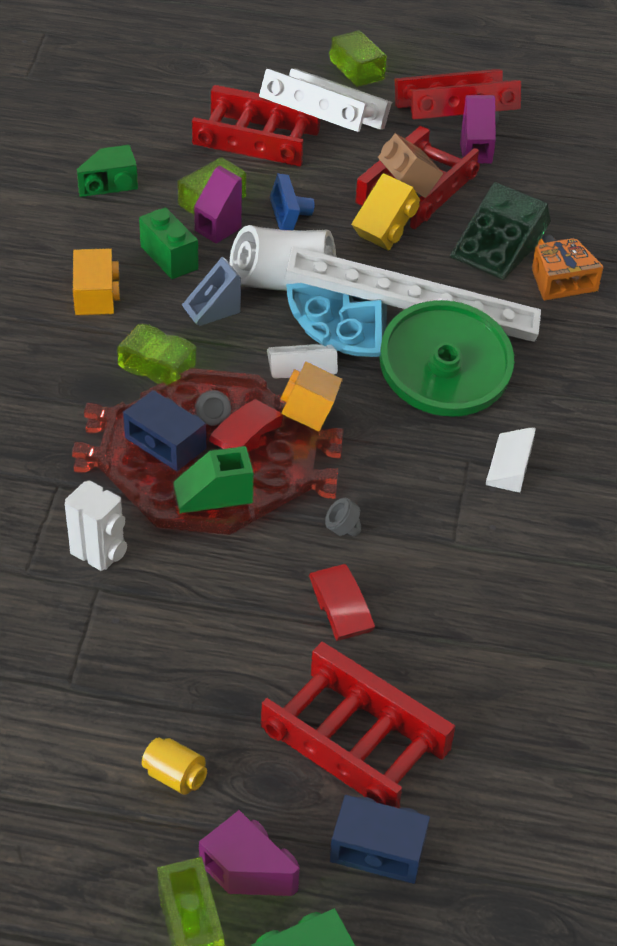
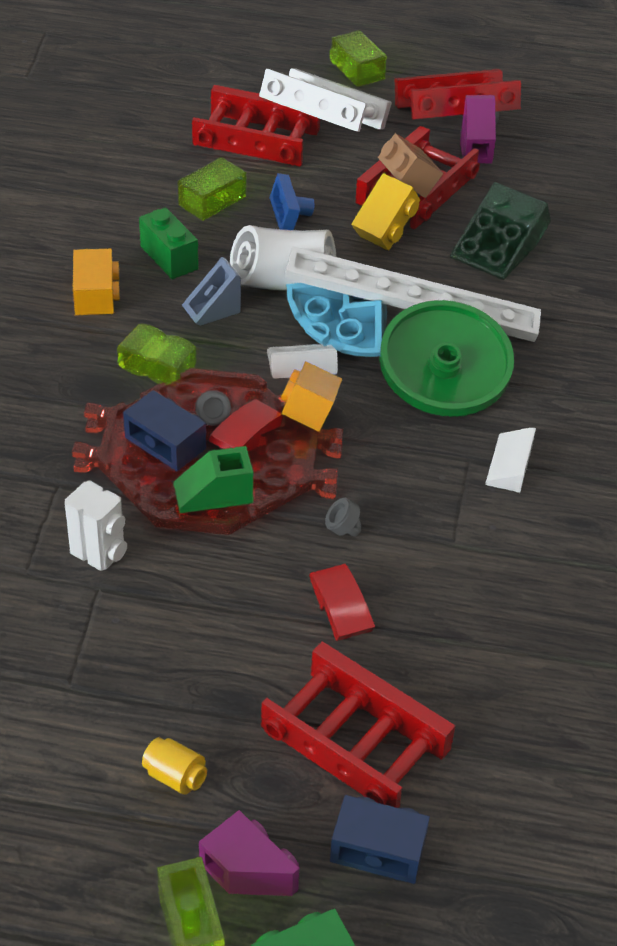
green slope [77,145,138,197] -> none
magenta slope [194,166,242,244] -> none
orange torso [532,235,603,301] -> none

